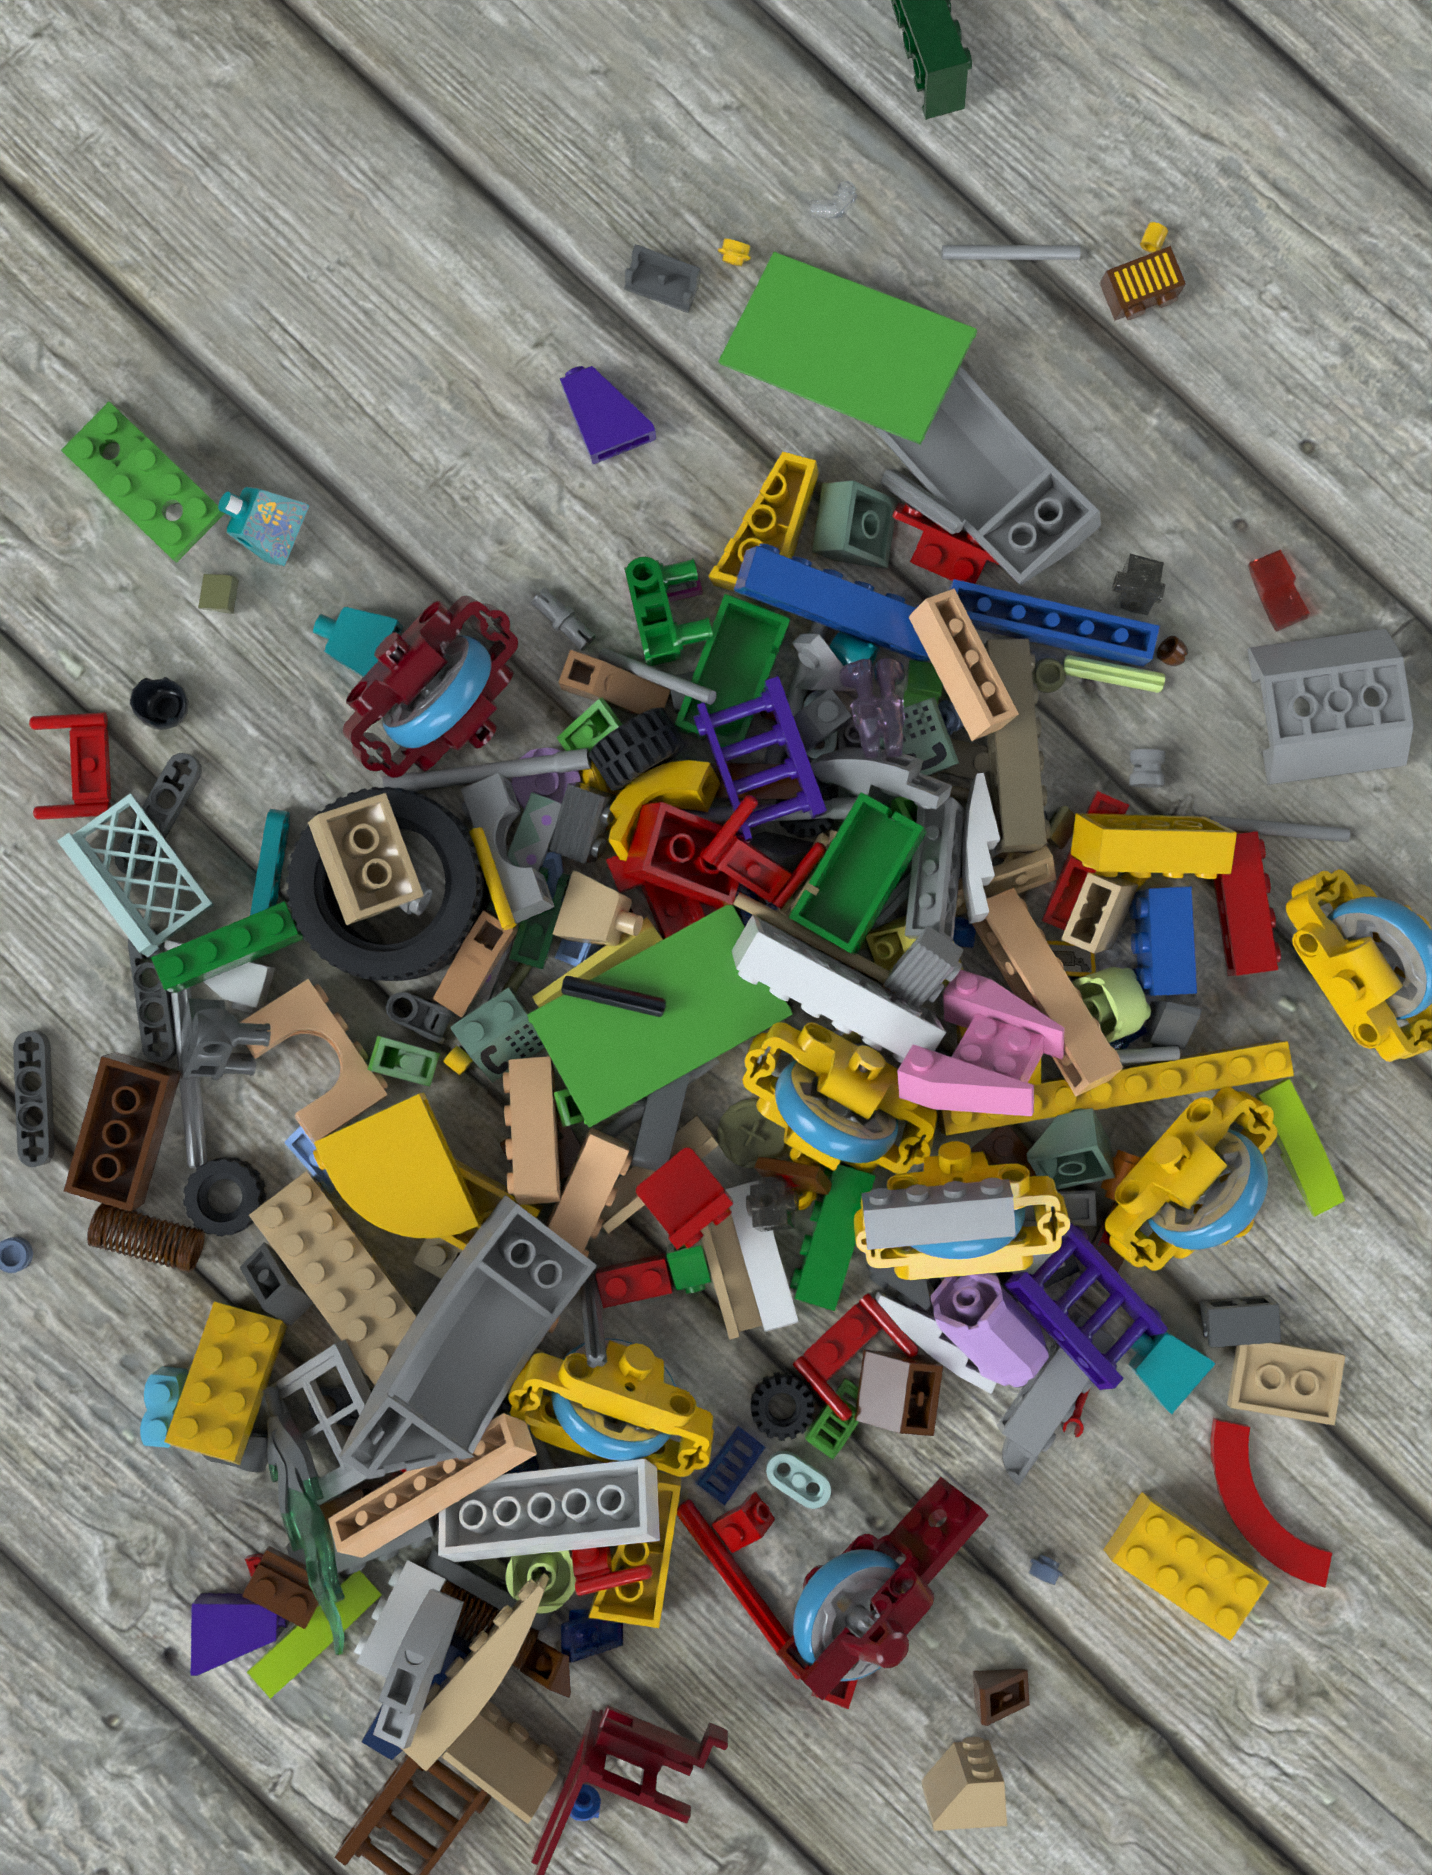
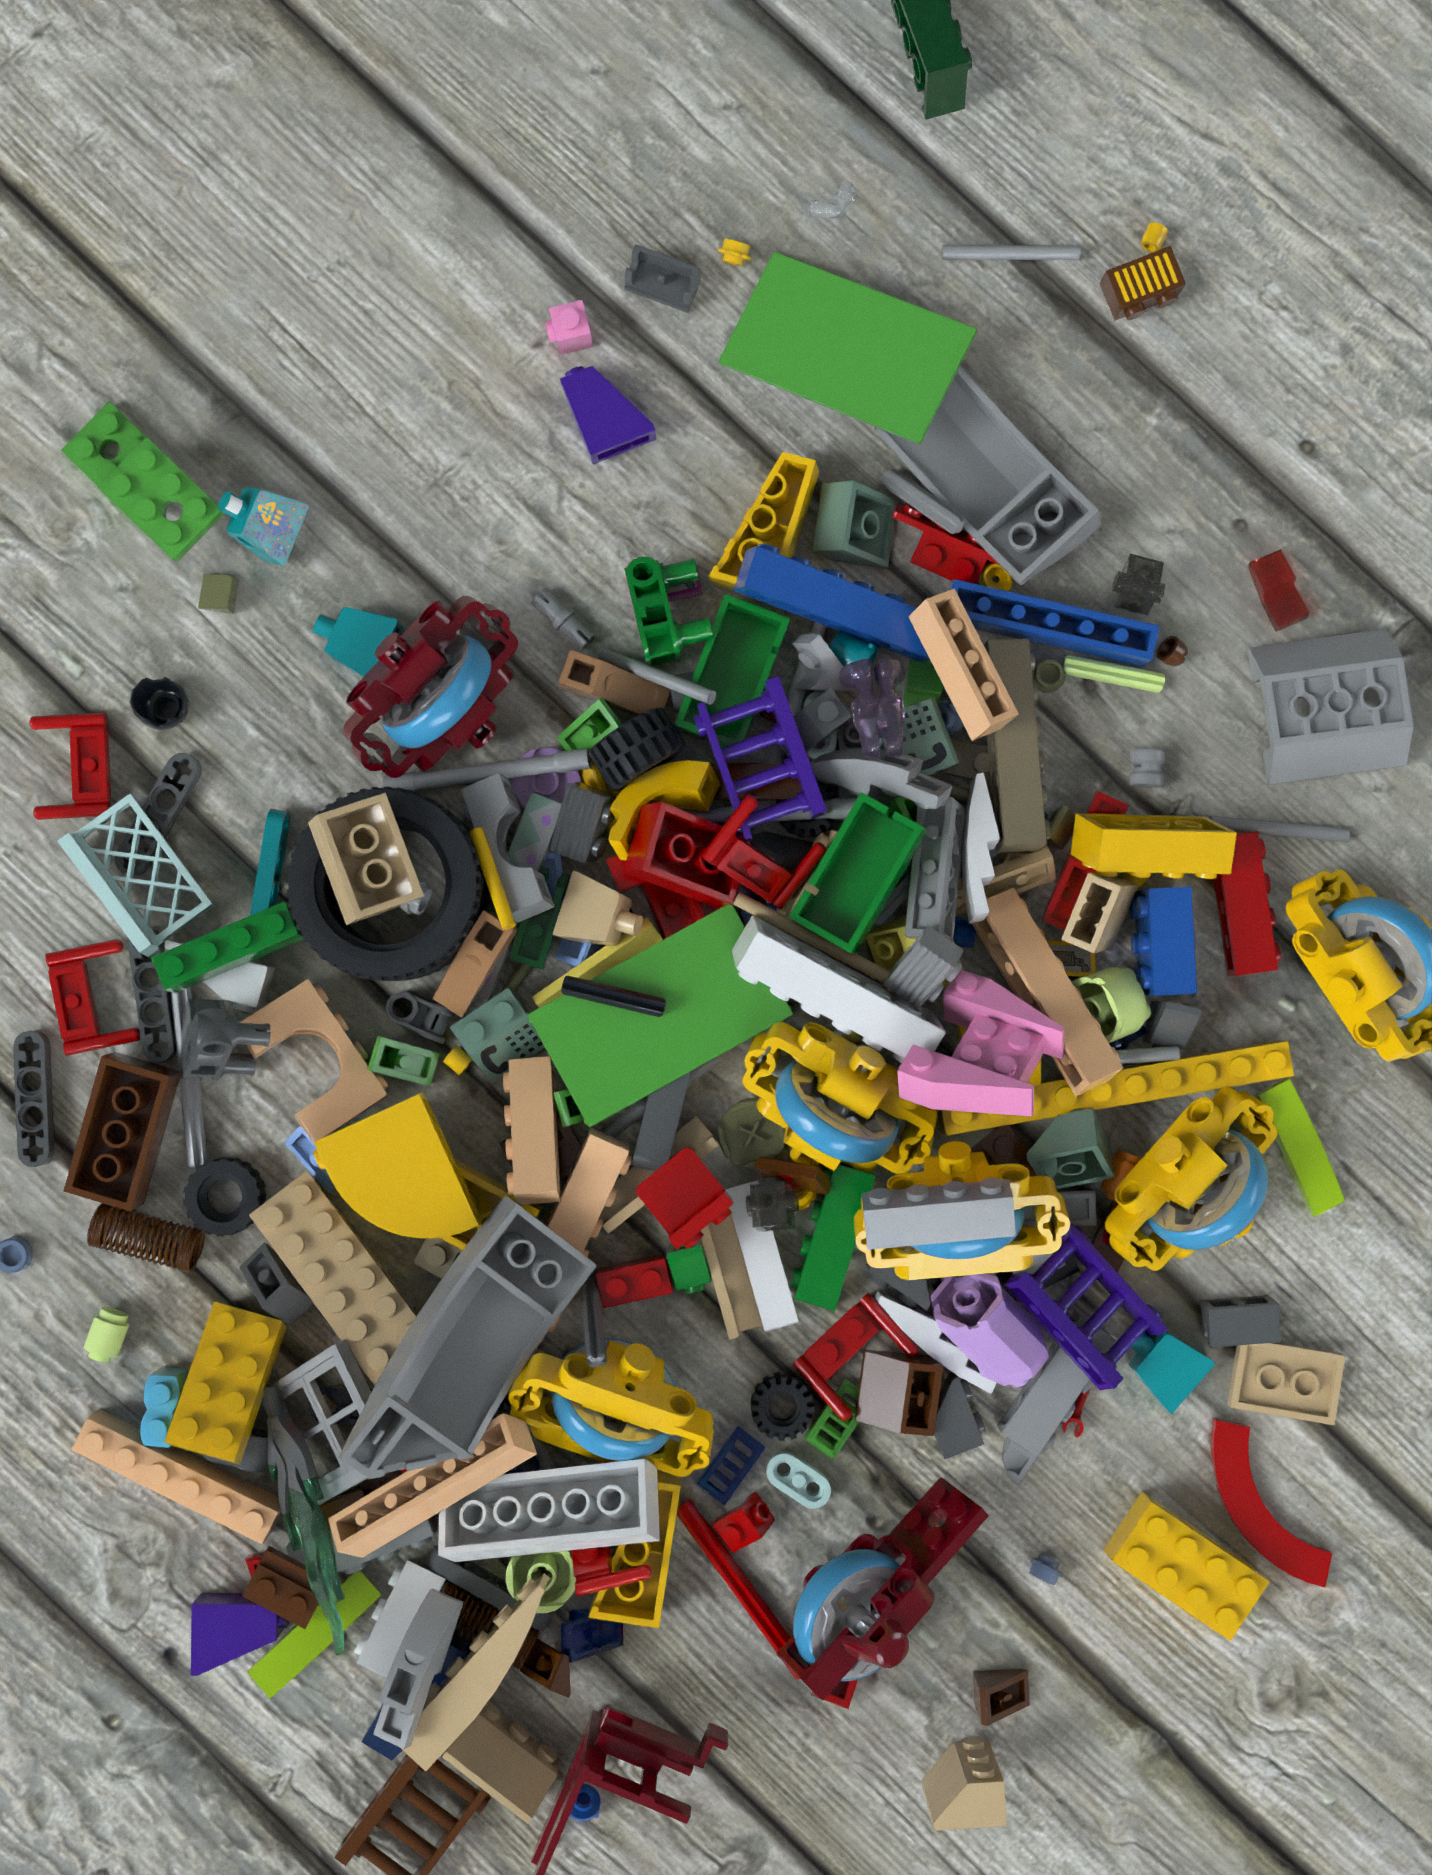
none -> red plate [45,939,141,1056]
none -> light nougat brick [71,1409,281,1544]
none -> yellowish green brick [83,1307,129,1362]
none -> bright pink brick [545,300,593,355]
none -> dark grey slope [934,1372,986,1459]
none -> yellow plate [979,562,1013,591]

